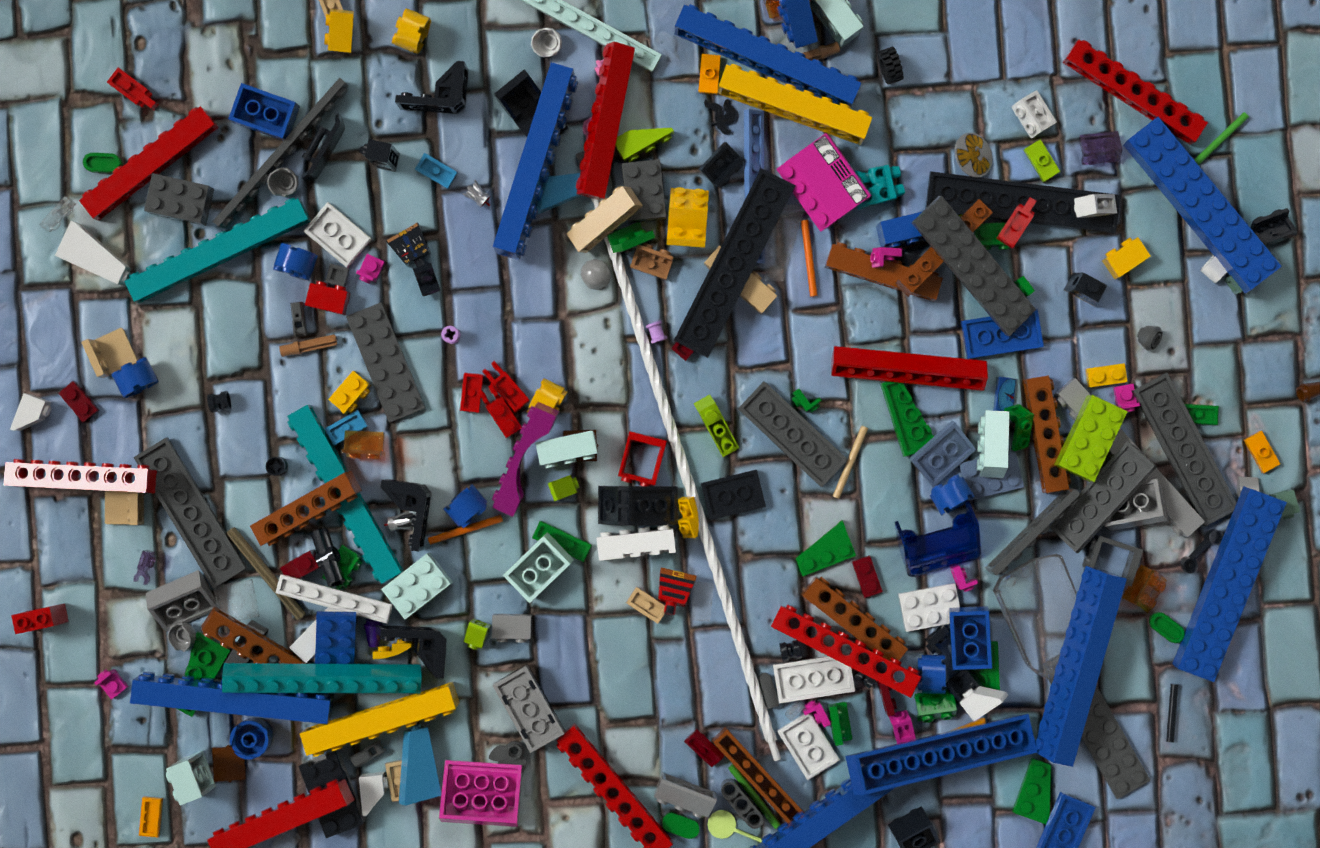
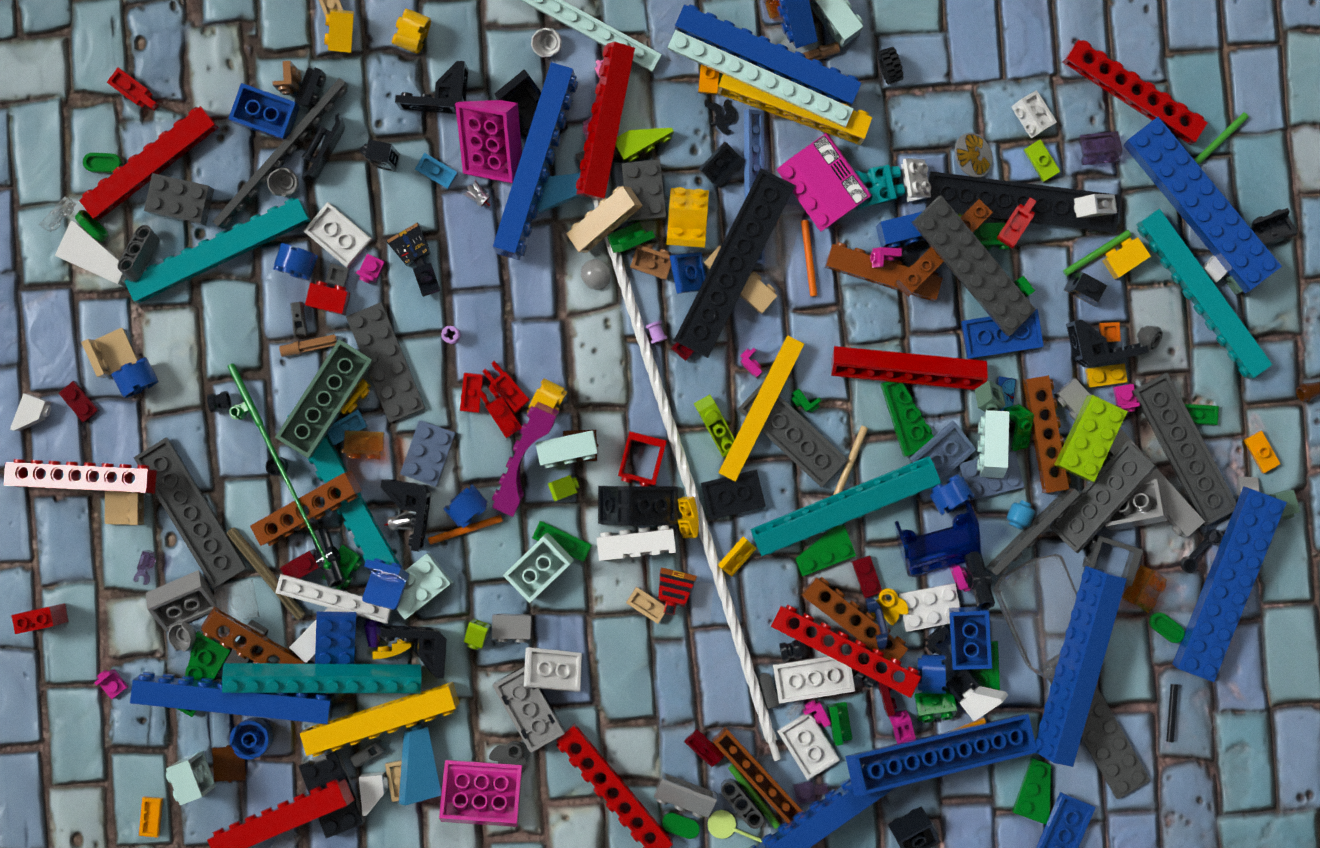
none -> green tile [75,210,109,242]
none -> dark grey beam [117,225,159,281]
none -> green piece [228,363,332,570]
none -> medium nougat bracket [272,61,302,95]
none -> sand green brick [275,339,373,459]
none -> black bracket [294,67,326,109]
none -> blue bracket [362,558,410,610]
none -> sand blue plate [400,420,456,487]
none -> dark pink slope [455,100,522,183]
none -> white tile [524,647,582,692]
none -> light aqua plate [668,30,853,128]
none -> blue tile [670,252,706,294]
none -> yellow tile [718,335,804,482]
none -> yellow plate [718,536,757,577]
none -> dark pink bracket [740,348,762,378]
none -> teal brick [751,456,941,556]
none -> clear purple plate [793,780,828,804]
none -> dark blue bar [865,597,889,650]
none -> yellow plate [871,588,908,625]
none -> white bracket [901,158,931,202]
none -> black piece [964,551,995,610]
none -> sand green brick [975,380,1005,412]
none -> dark azure head [1006,500,1035,530]
none -> bright green bar [1063,230,1132,277]
none -> black bracket [1066,320,1149,367]
none -> orange plate [1099,322,1121,342]
none -> teal brick [1136,208,1273,379]

